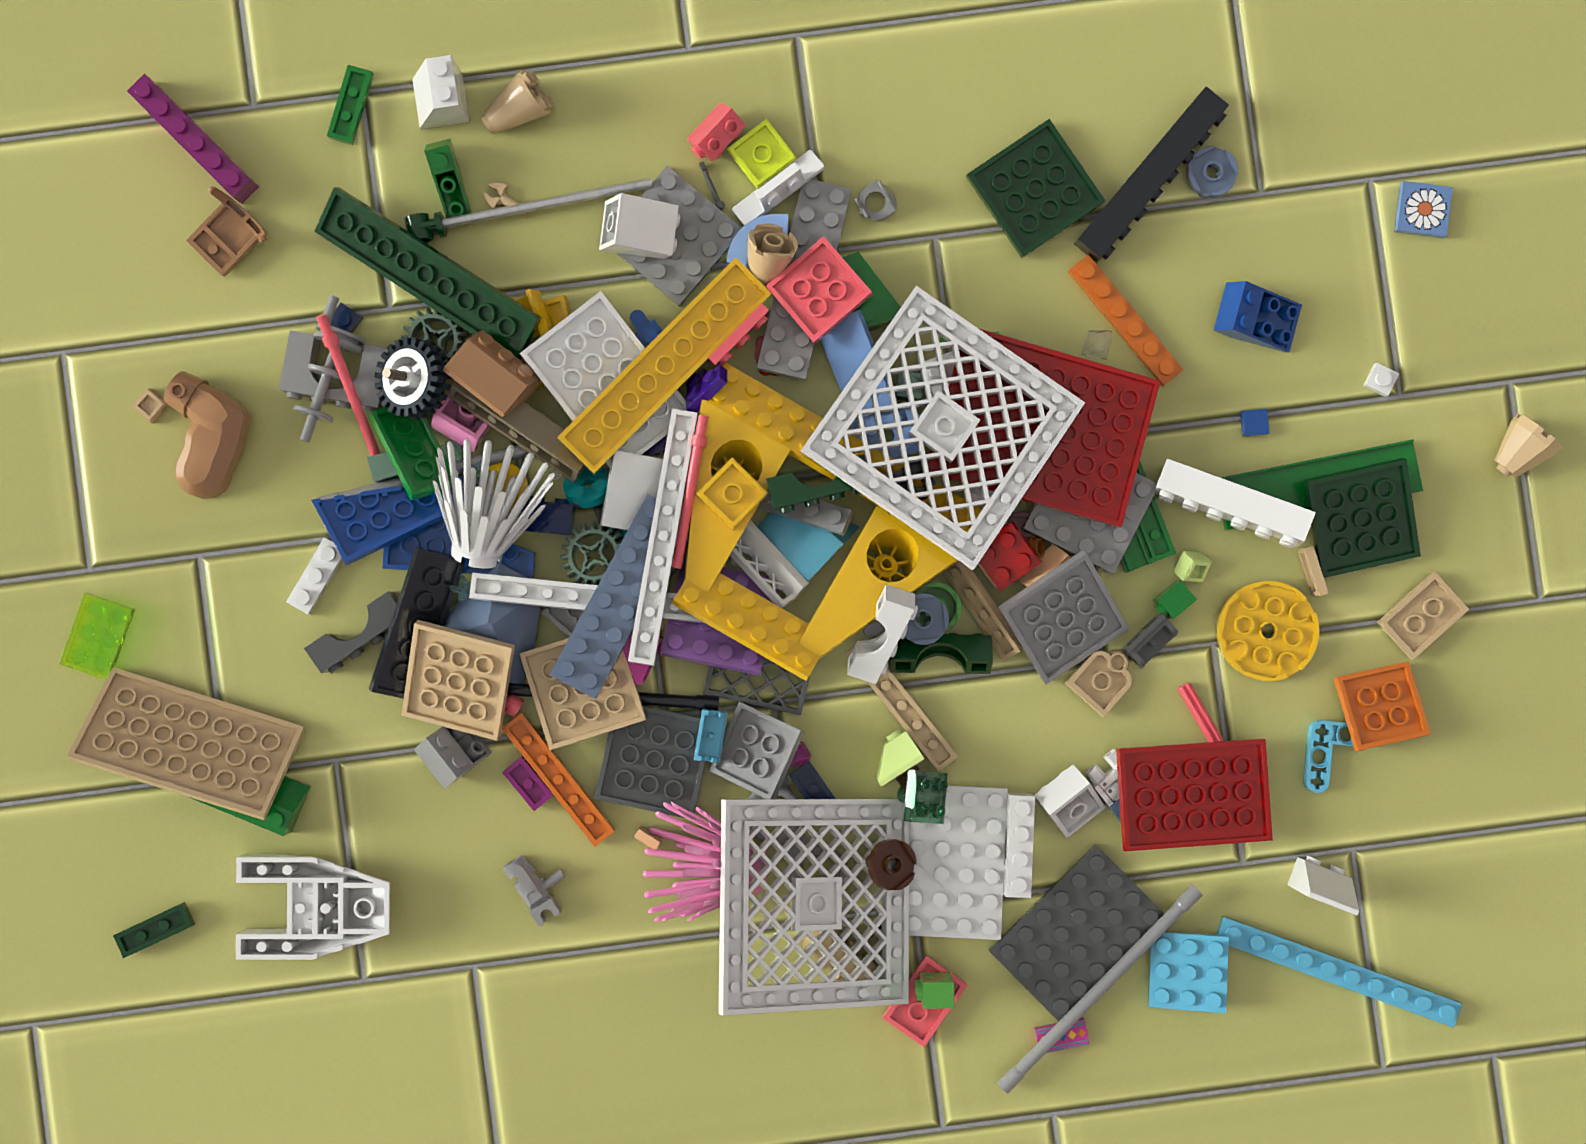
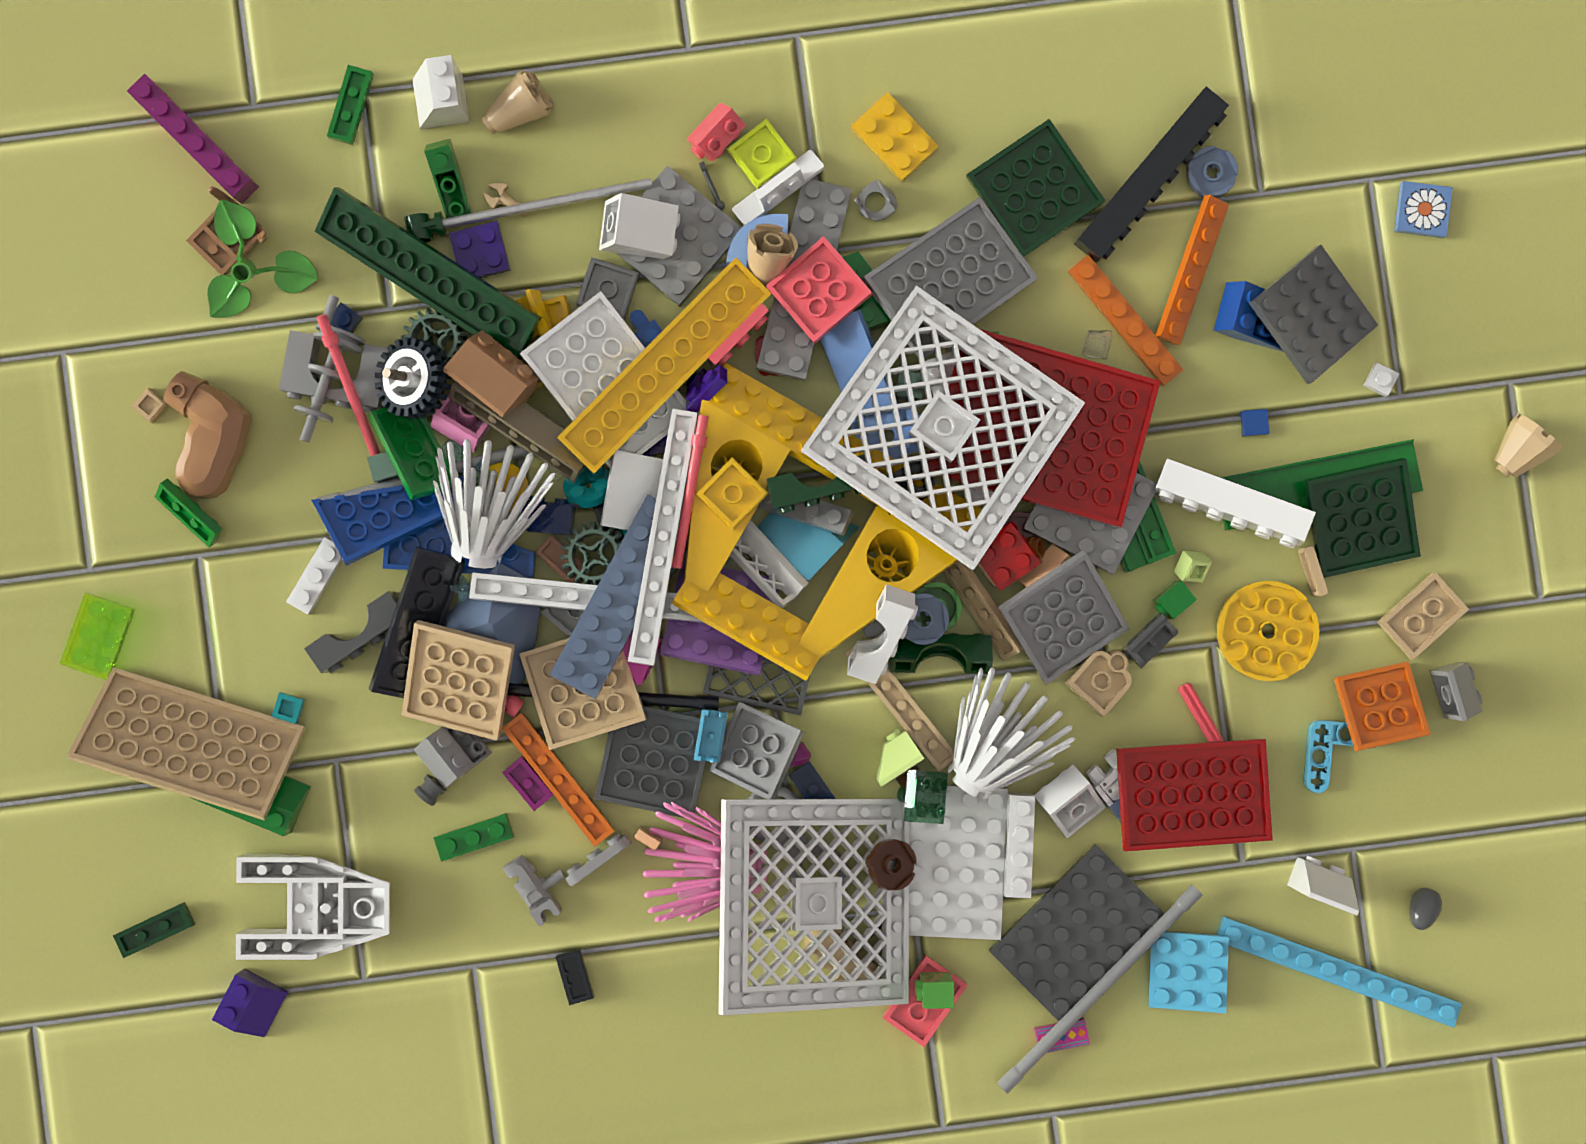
none -> green plate [154,478,222,547]
none -> bright green plant [207,199,318,318]
none -> dark purple slope [212,968,289,1037]
none -> teal plate [271,692,306,724]
none -> dark grey wheel [414,774,447,806]
none -> green plate [434,813,514,862]
none -> dark purple plate [449,221,511,278]
none -> nougat tile [535,534,583,583]
none -> black plate [555,948,595,1006]
none -> light grey plate [565,833,632,887]
none -> flat silver plate [576,257,640,320]
none -> yellow plate [851,92,939,182]
none -> light grey plate [862,197,1038,359]
none -> white plant [948,667,1076,799]
none -> orange plate [1155,195,1229,345]
none -> dark grey plate [1249,245,1378,384]
none -> dark grey animal [1409,888,1442,930]
none -> light grey slope [1430,662,1482,721]

